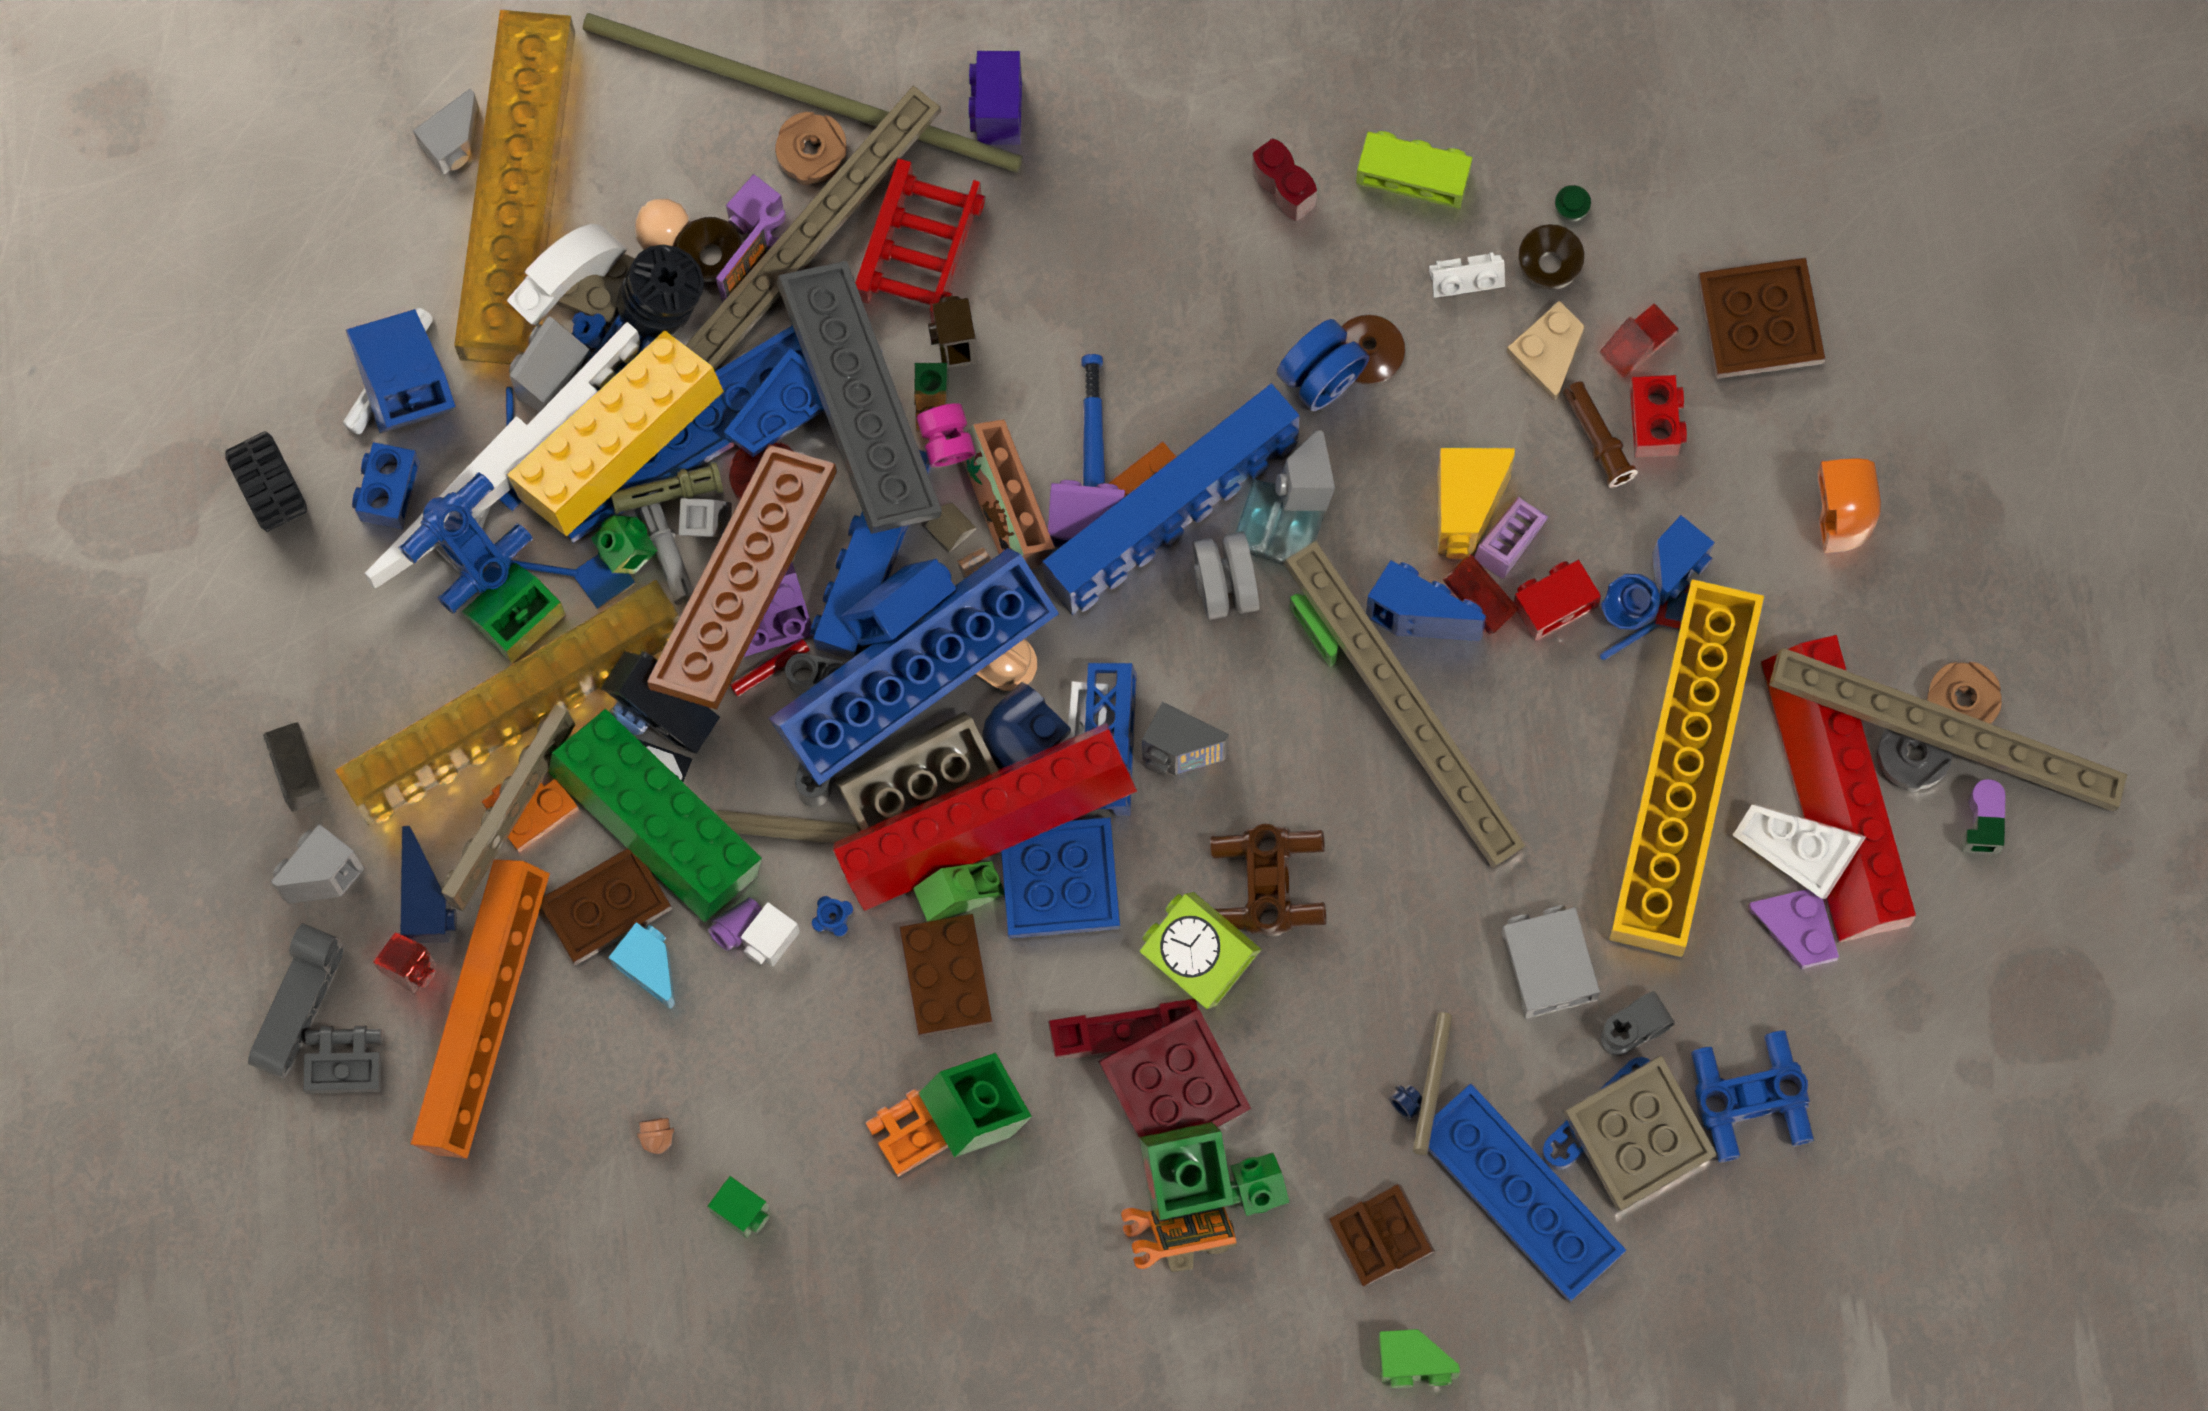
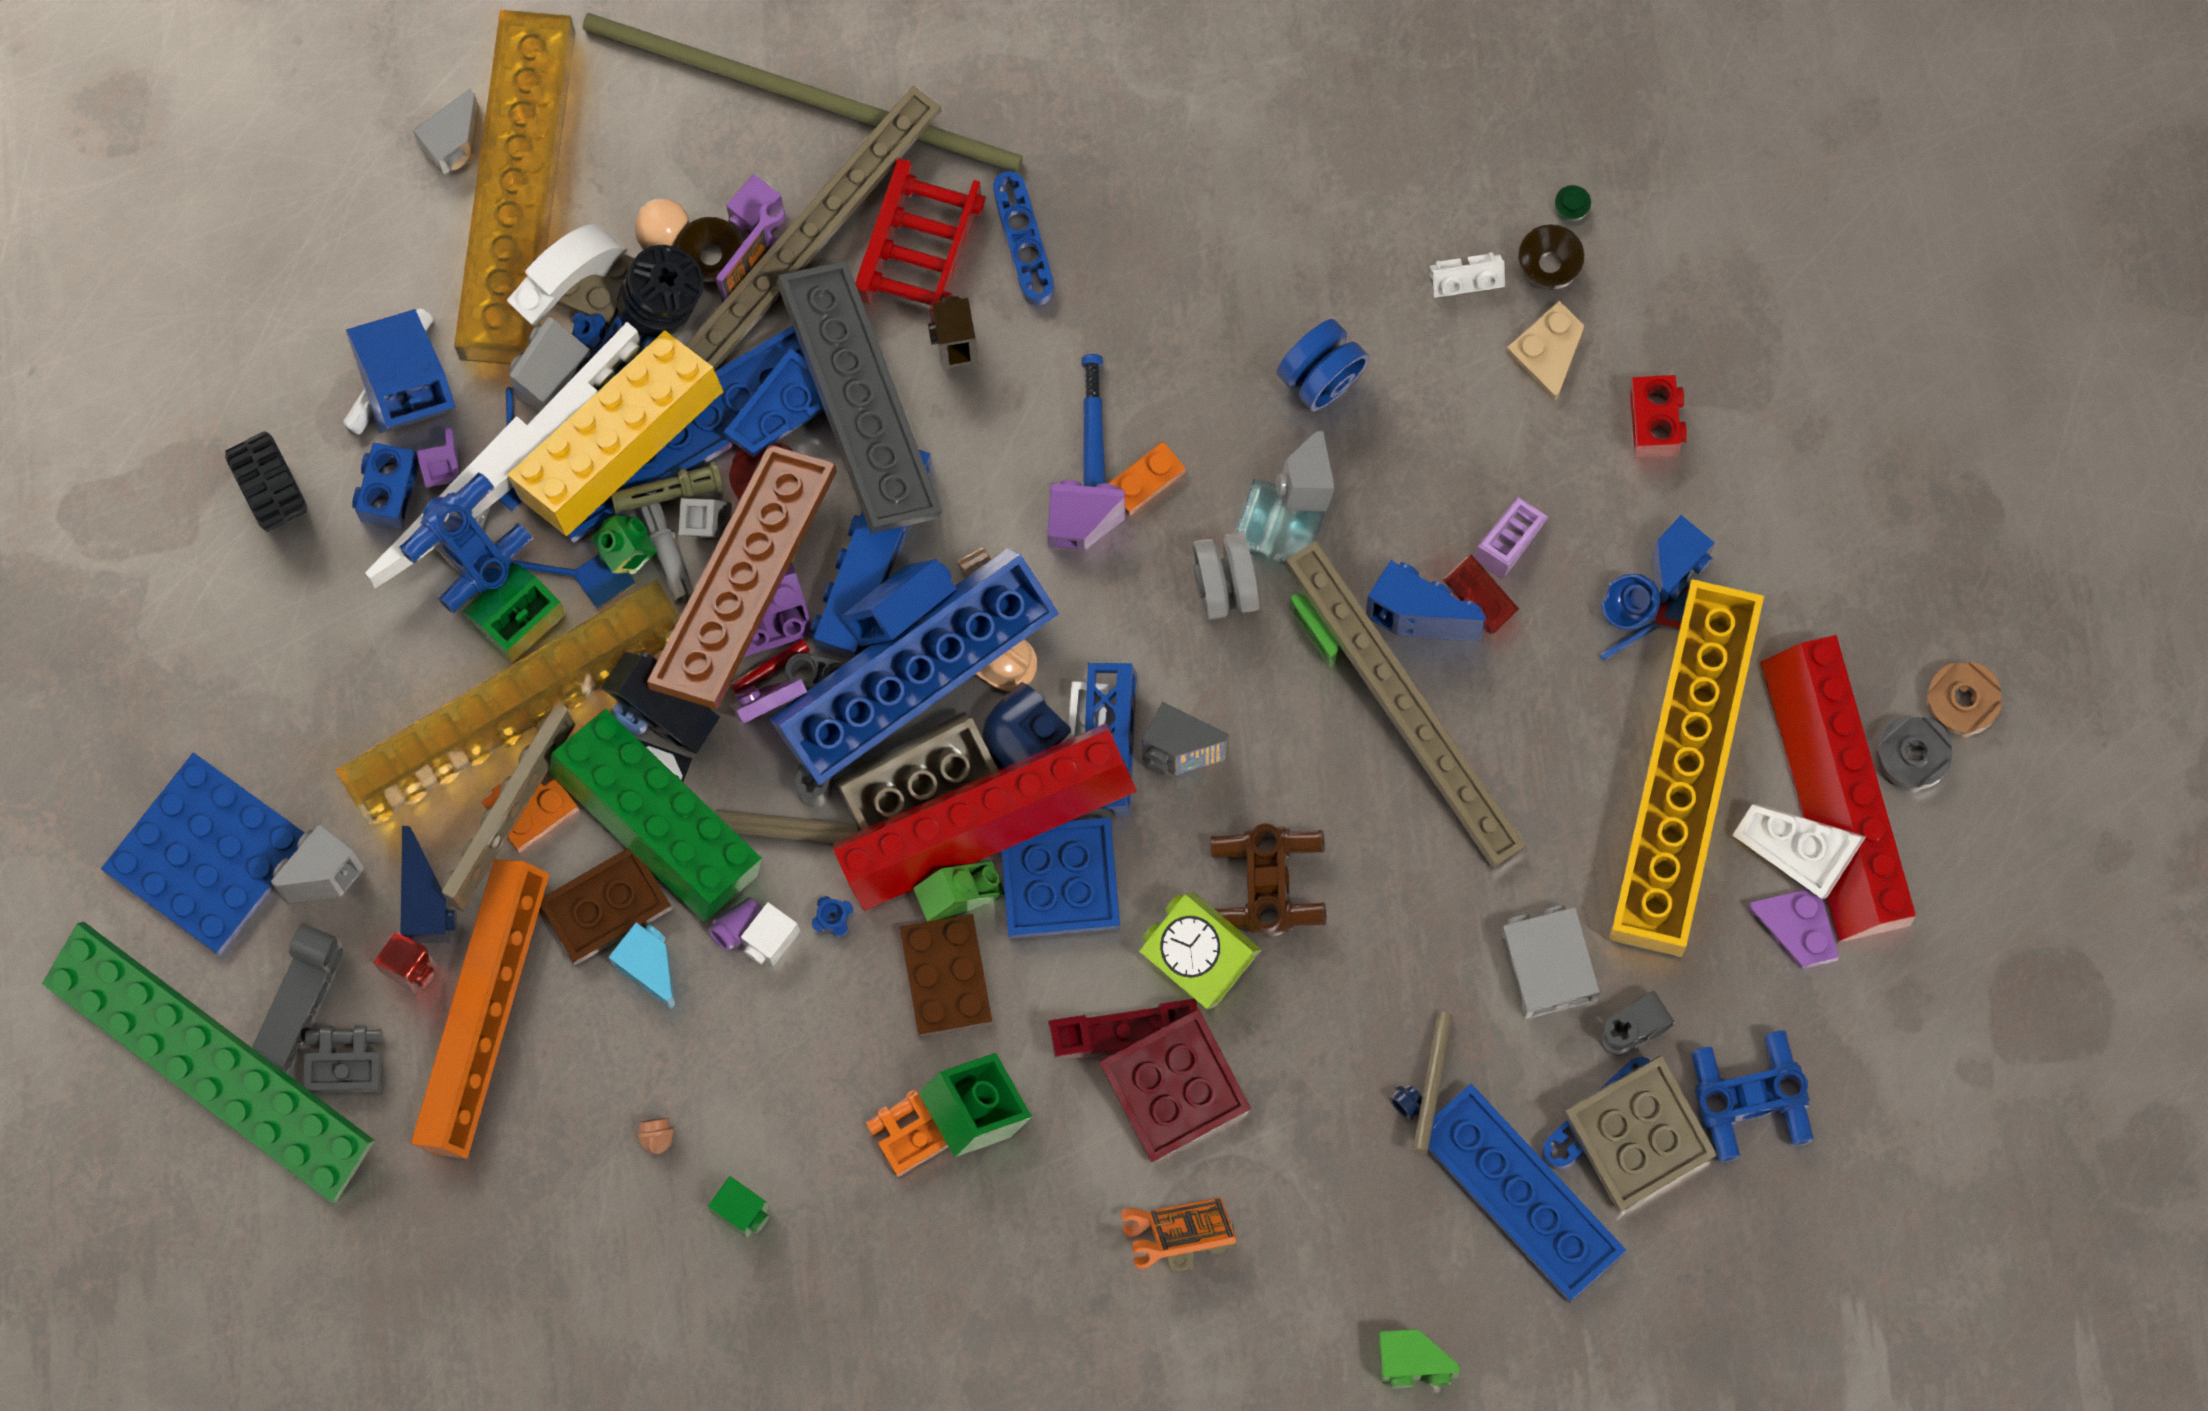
clear smoke brick [263,722,326,812] -> none
medium nougat plate [775,112,847,185] -> none
dark green leg [914,363,949,432] -> none
dark pink wheel [916,403,976,468] -> none
dark tan slope [925,503,977,553] -> none
nougat brick [963,419,1055,569] -> none
dark purple brick [968,51,1022,145] -> none
blue brick [1042,383,1300,615] -> none
green brick [1139,1122,1234,1220] -> none
green brick [1230,1152,1290,1216] -> none
dark red brick [1252,138,1317,221] -> none
reddish brown slope [1329,1184,1435,1287] -> none
reddish brown dish [1342,315,1405,384] -> none
lime brick [1356,131,1473,209] -> none
yellow slope [1437,448,1515,559] -> none
red brick [1513,559,1601,641] -> none
reddish brown pin [1563,381,1638,488] -> none
clear red slope [1600,303,1679,378] -> none
reddish brown plate [1698,258,1825,379] -> none
dark tan plate [1769,648,2128,812] -> none
orange brick [1817,458,1881,554] -> none
leg [1962,779,2005,854] -> none
none -> green plate [42,922,375,1203]
none -> blue plate [101,752,304,956]
none -> medium lavender panel [417,428,461,488]
none -> medium lavender wing [729,678,807,723]
none -> blue beam [993,171,1054,305]

